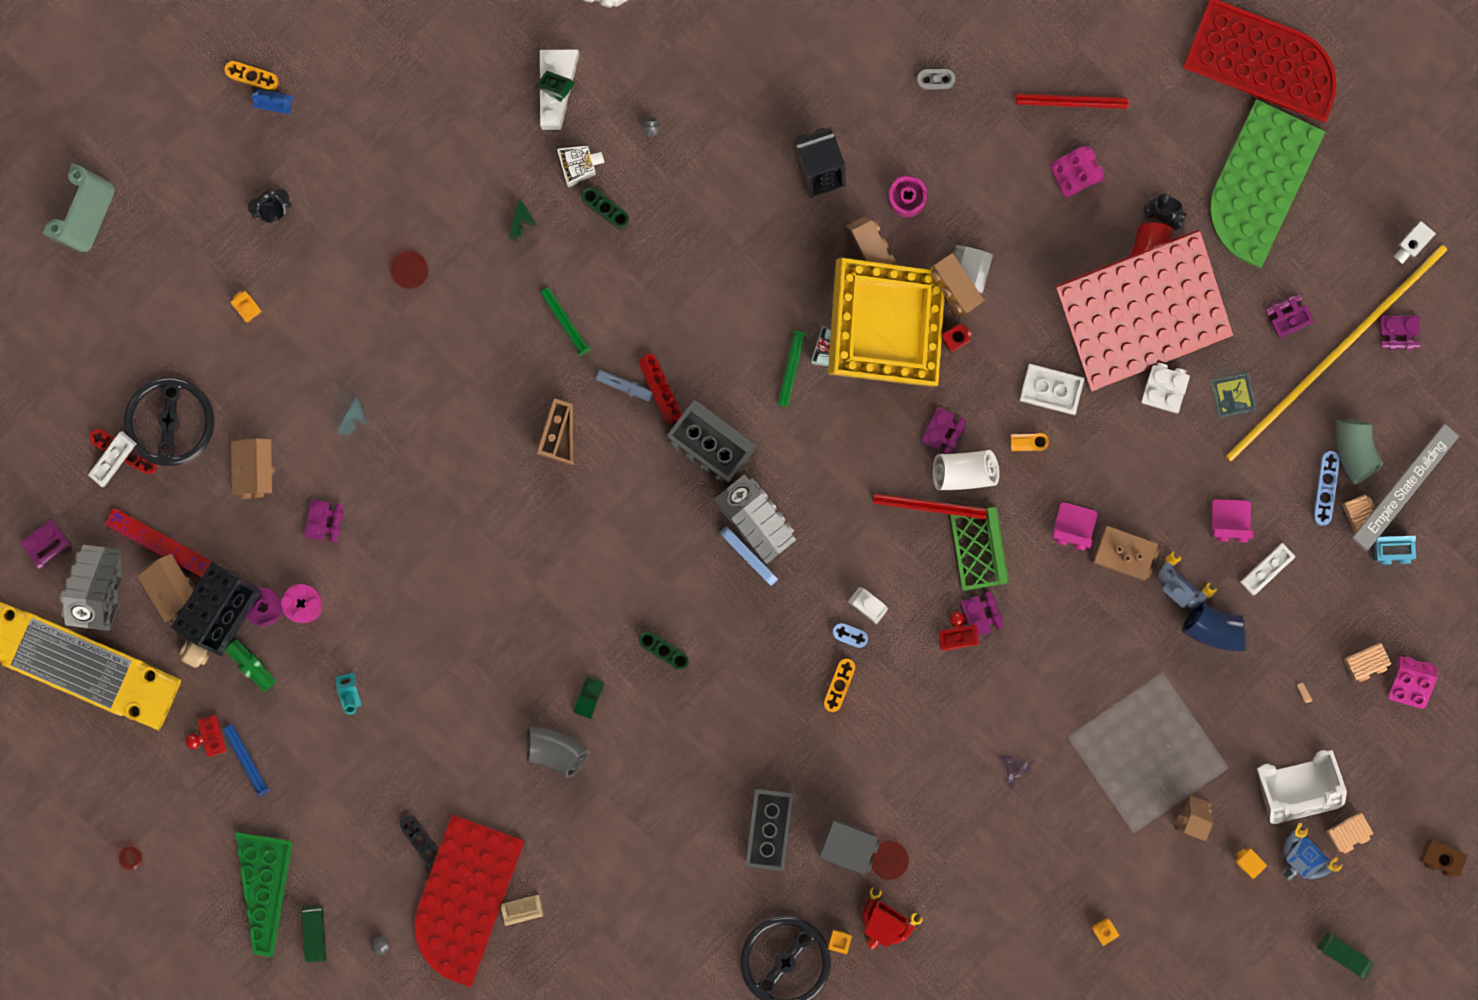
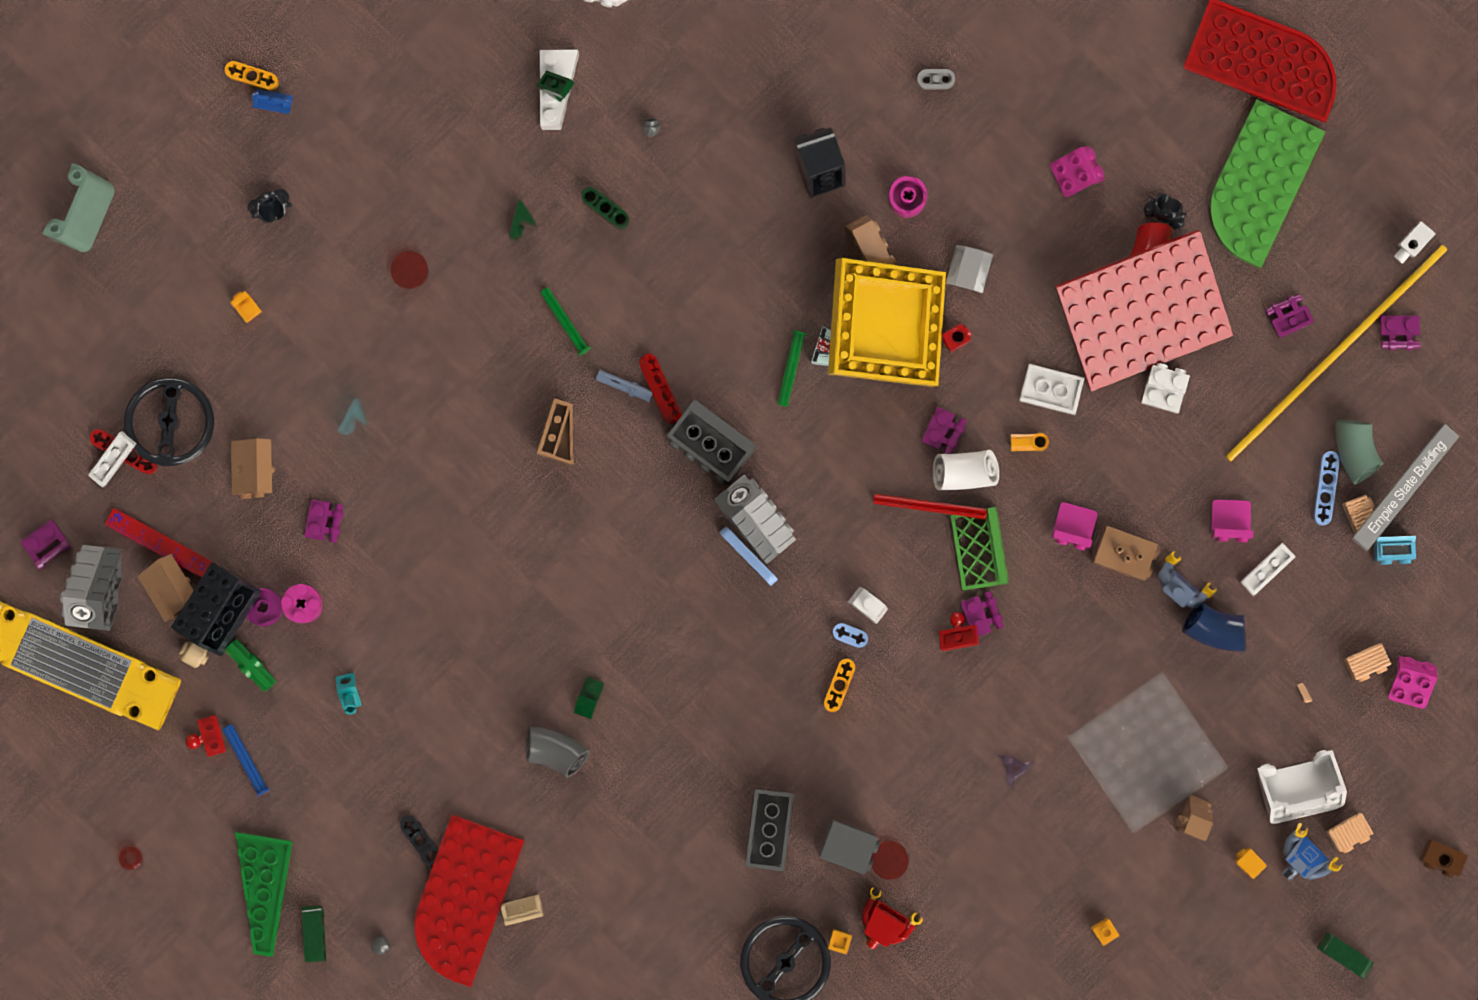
torso [557,146,605,187] -> none
dark green beam [639,632,689,670] -> none
medium nougat wedge [930,253,985,319] -> none
red axle [1015,94,1129,109] -> none
clear light blue piece [1211,373,1257,418] -> none

